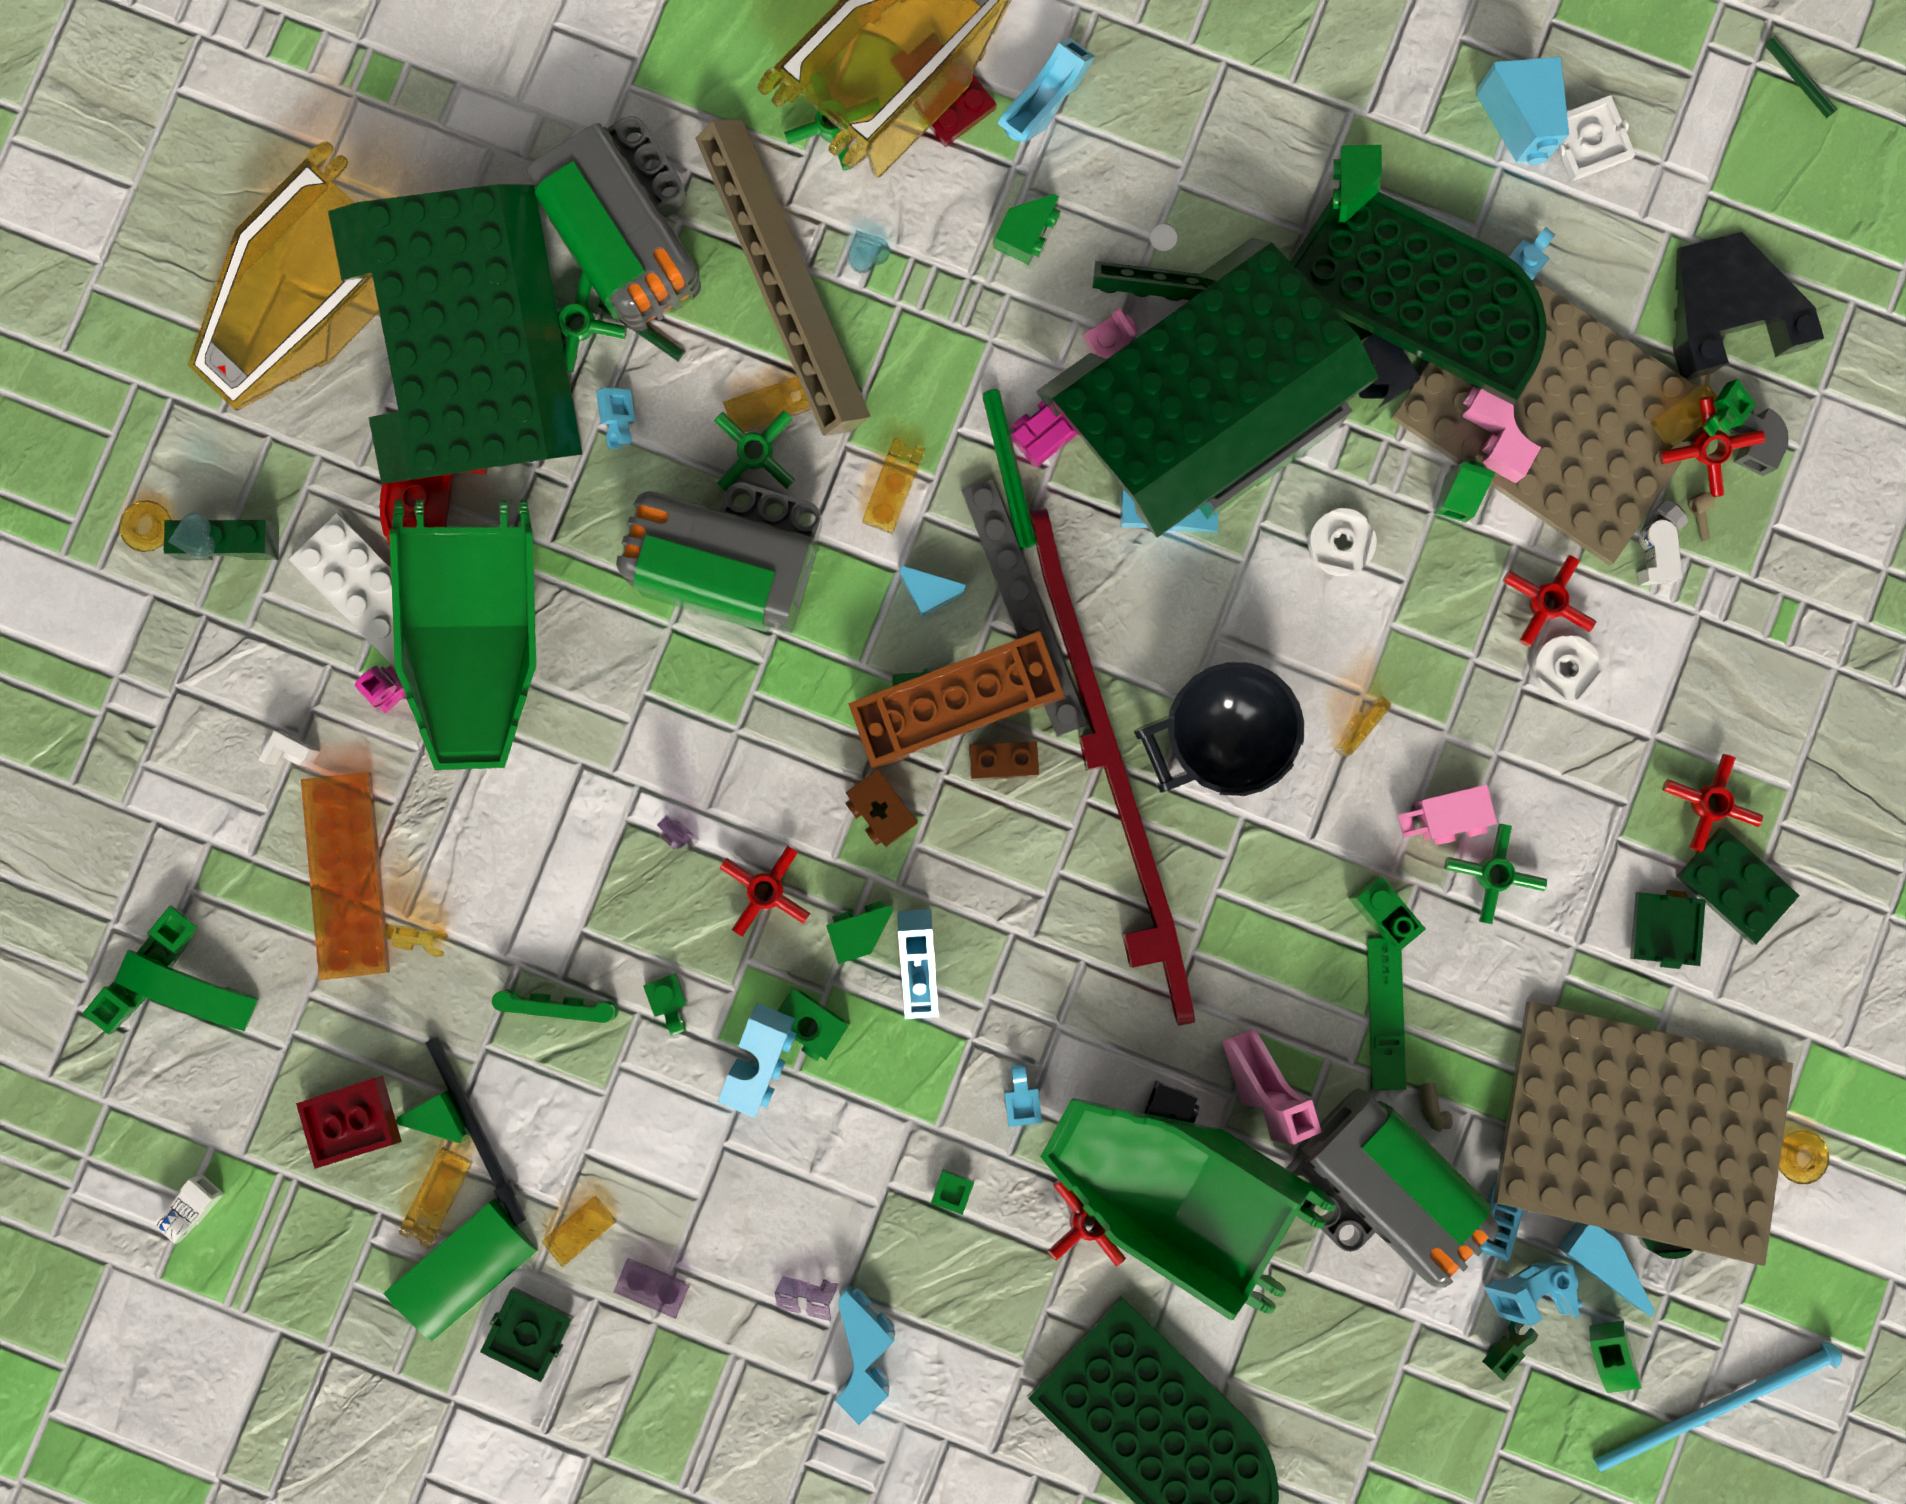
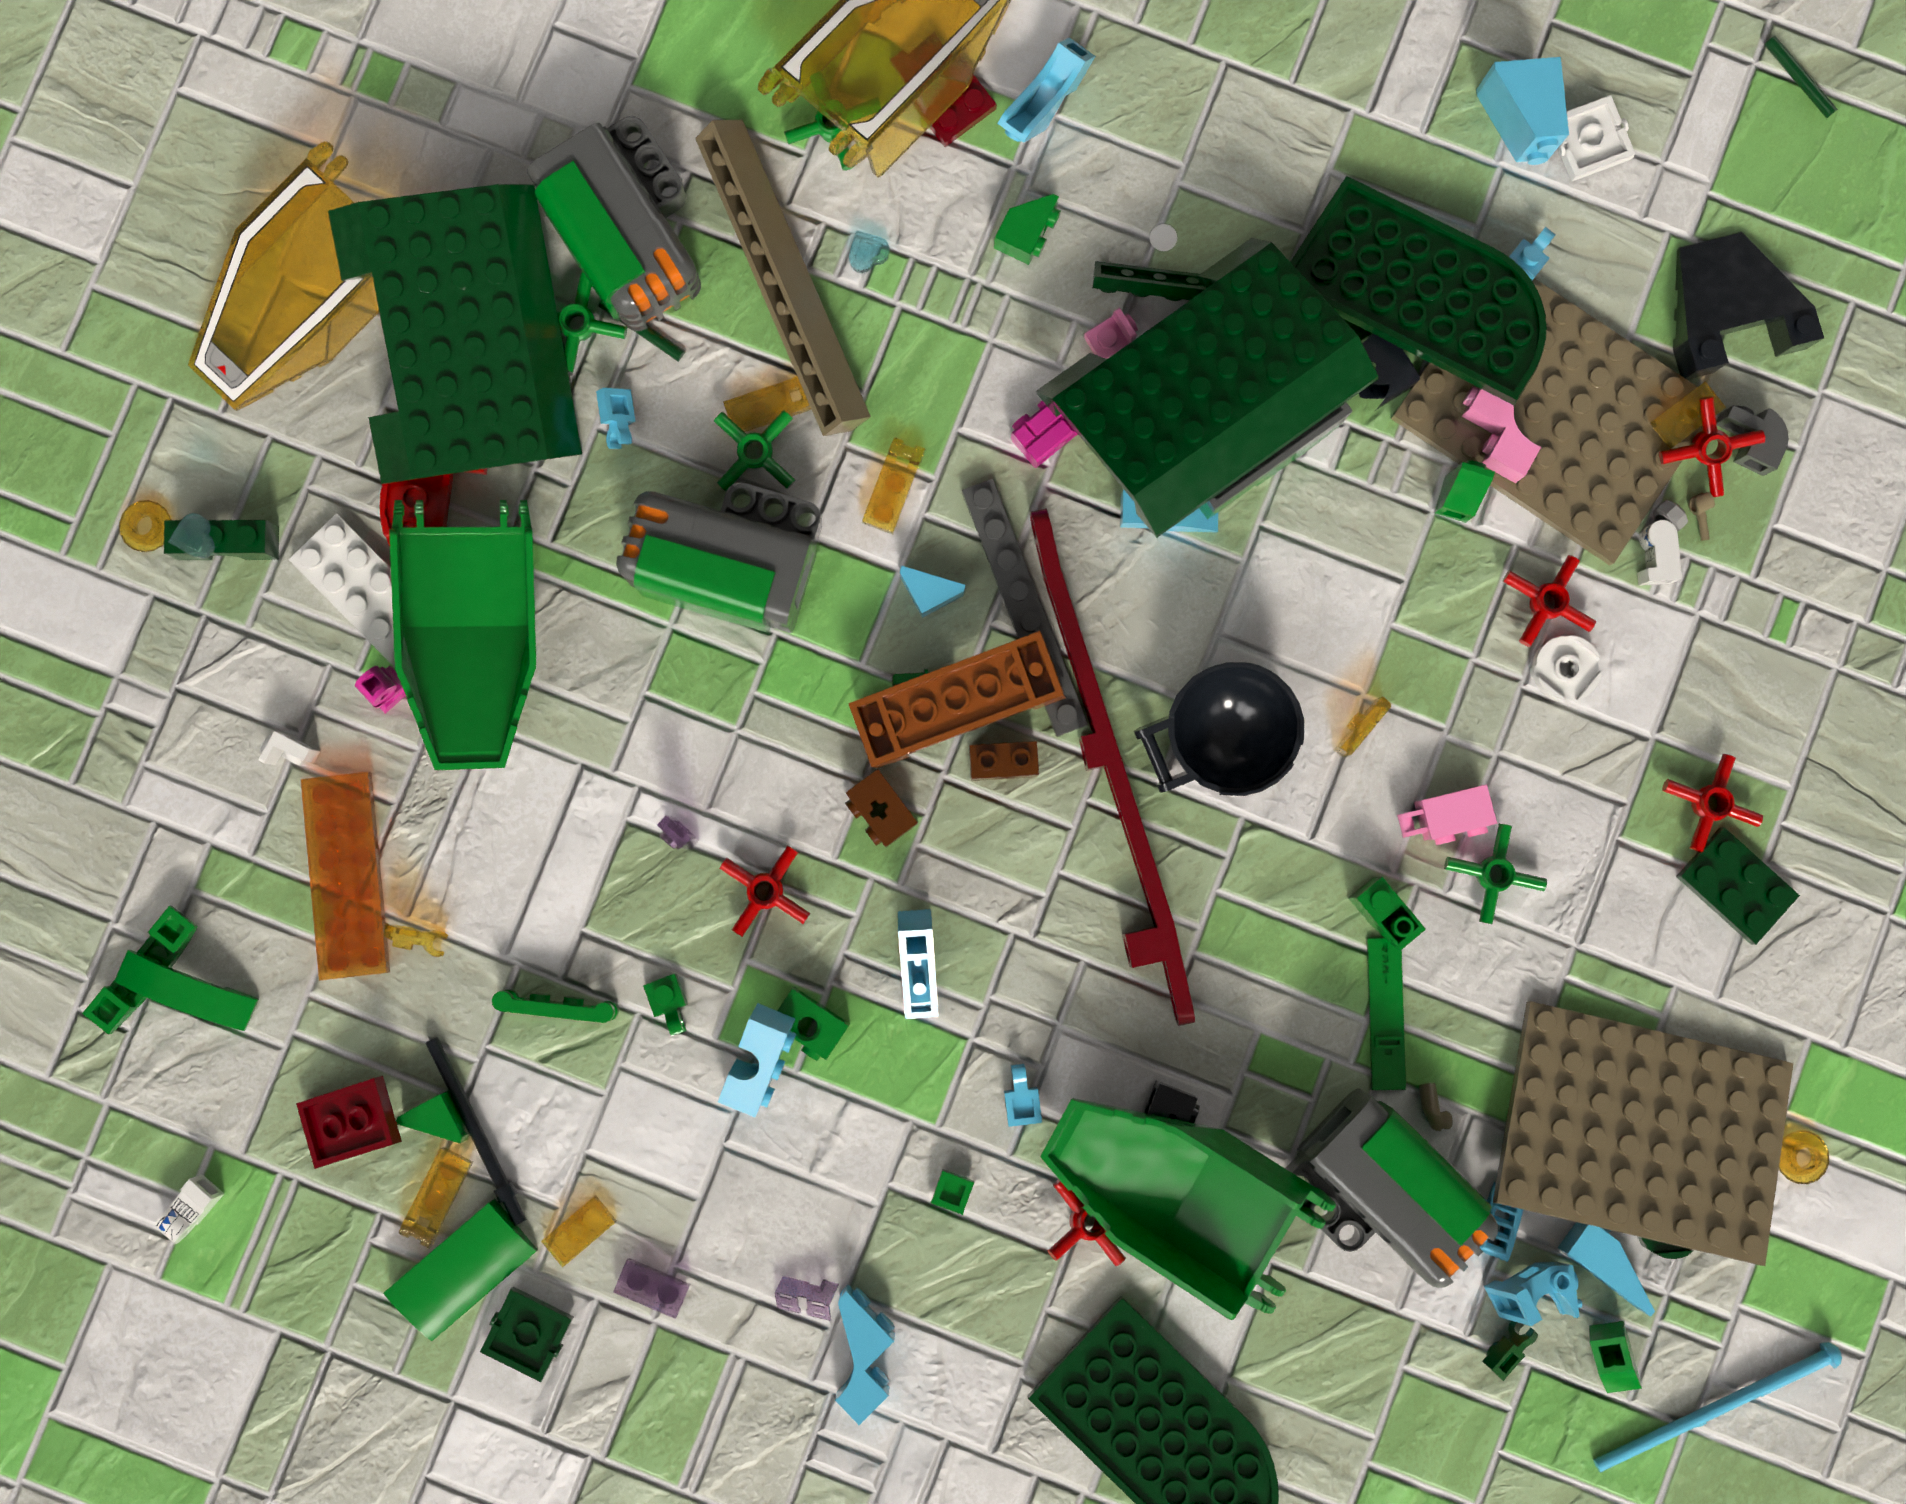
green slope [826,900,894,964] -> none
green axle [983,389,1036,549] -> none
bright pink arch [1222,1029,1322,1145] -> none
white plate [1308,508,1377,576] -> none
green slope [1333,145,1382,222] -> none
dark green piece [1630,890,1706,969] -> none
green plate [1703,379,1756,437] -> none

